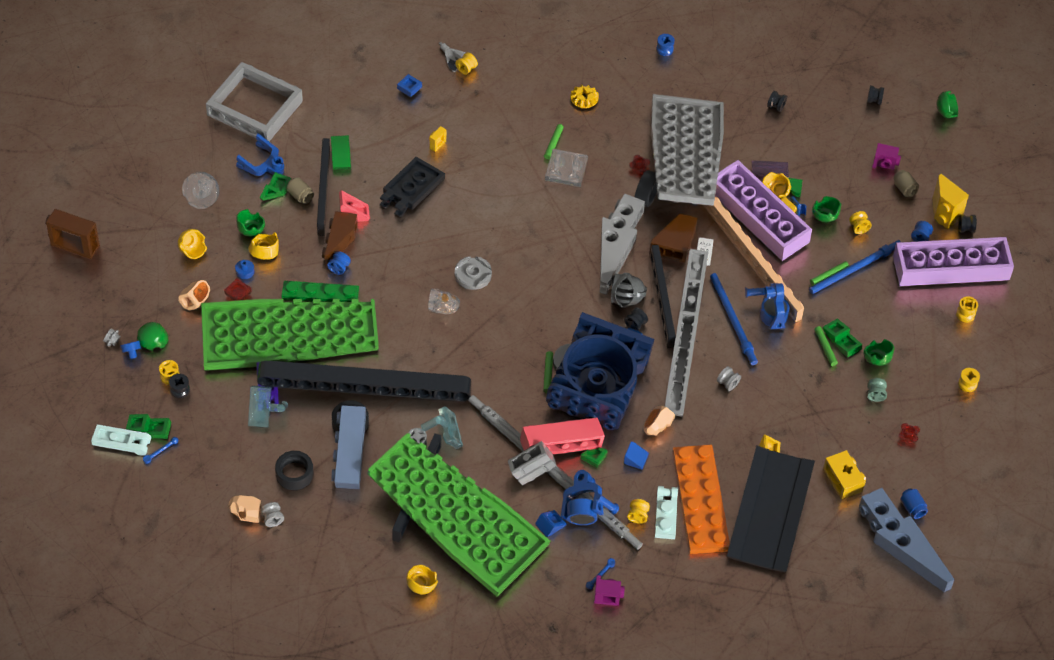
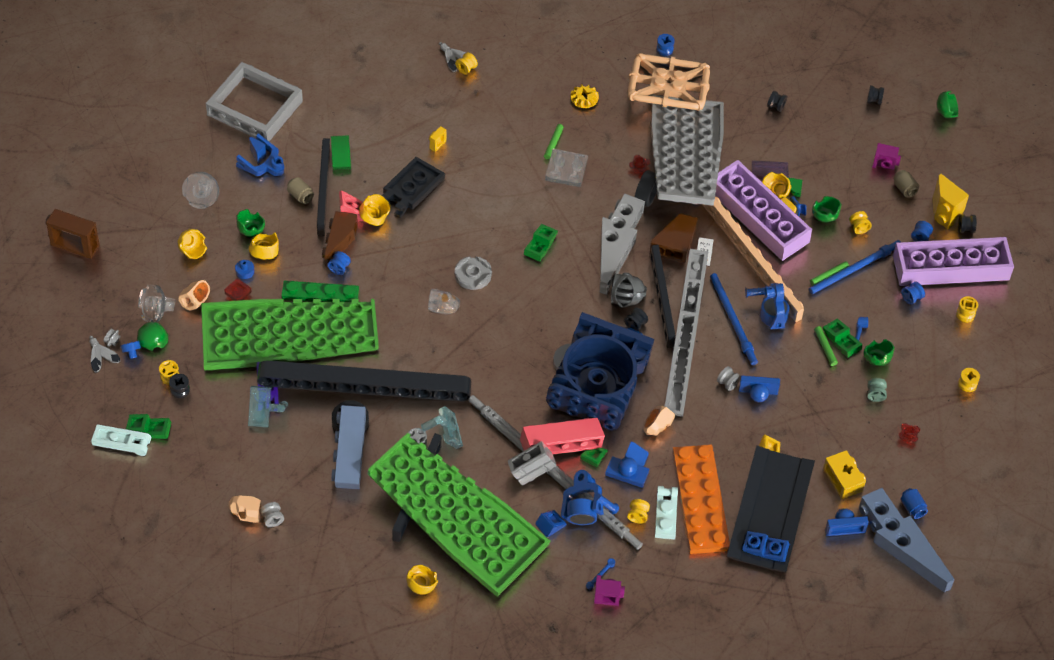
blue hinge [143,437,179,464] -> none
green slope [260,172,292,201] -> none
black tyre [275,450,314,490] -> none
blue plate [397,74,422,97] -> none
bright green piece [543,351,553,393] -> none
none -> light grey piece [89,336,120,373]
none -> clear tile [138,284,176,322]
none -> blue slope [249,137,266,164]
none -> yellow hair [359,194,390,226]
none -> green slope [523,224,558,262]
none -> blue tile [605,456,650,488]
none -> light nougat plate [628,53,710,111]
none -> blue tile [739,375,780,402]
none -> blue slope [742,531,790,562]
none -> blue tile [825,508,869,536]
none -> blue hand [855,317,868,341]
none -> blue wheel [901,281,925,305]

